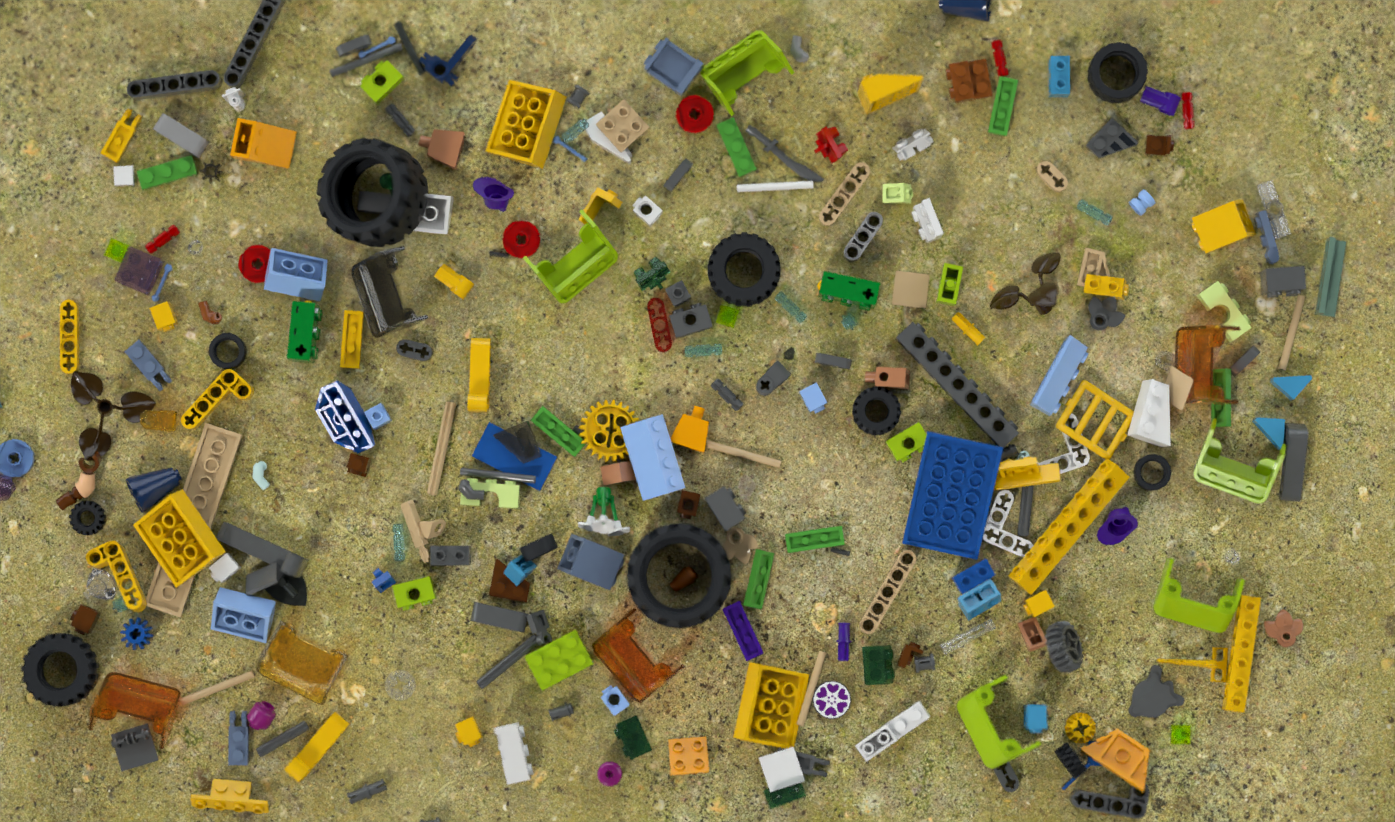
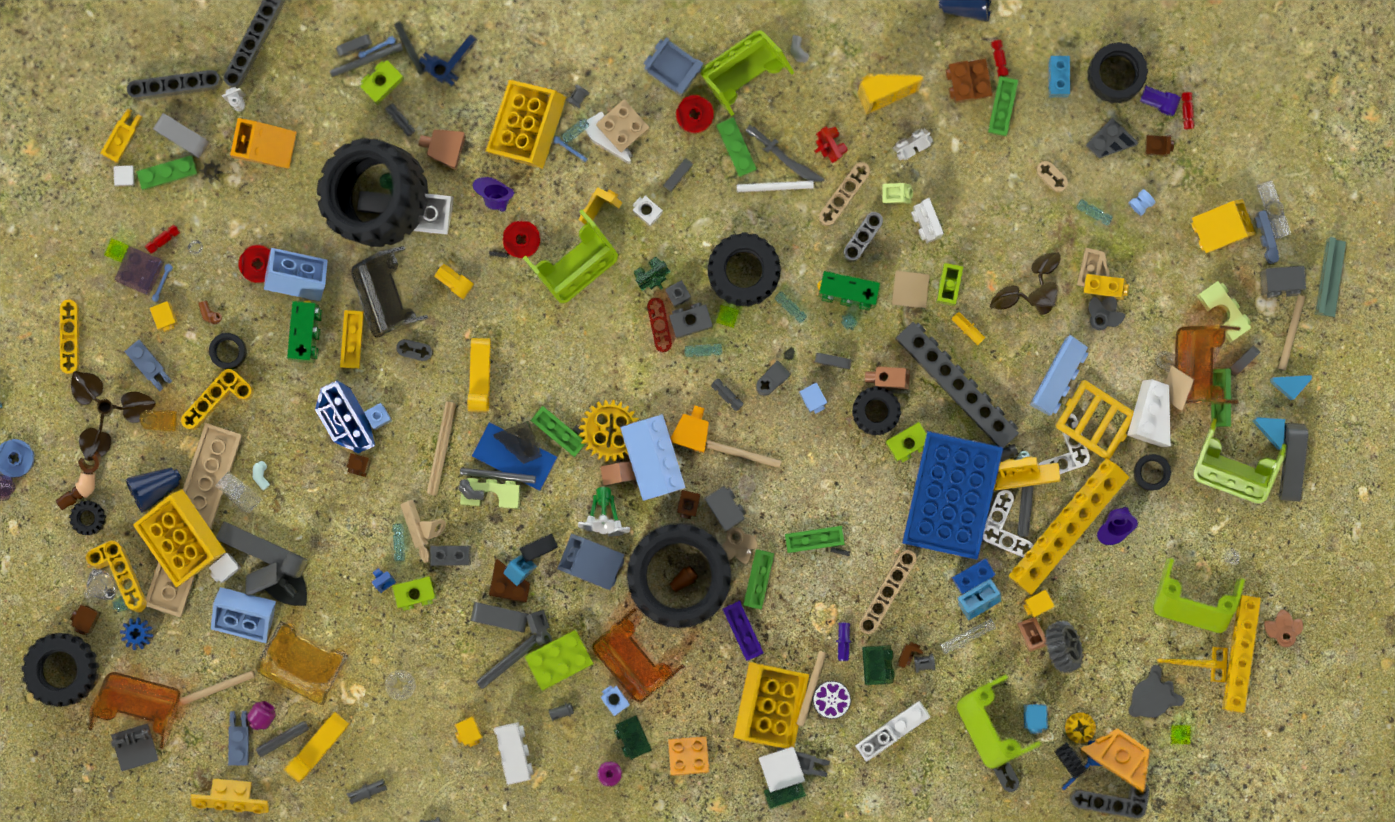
none -> clear slope [215,472,262,513]

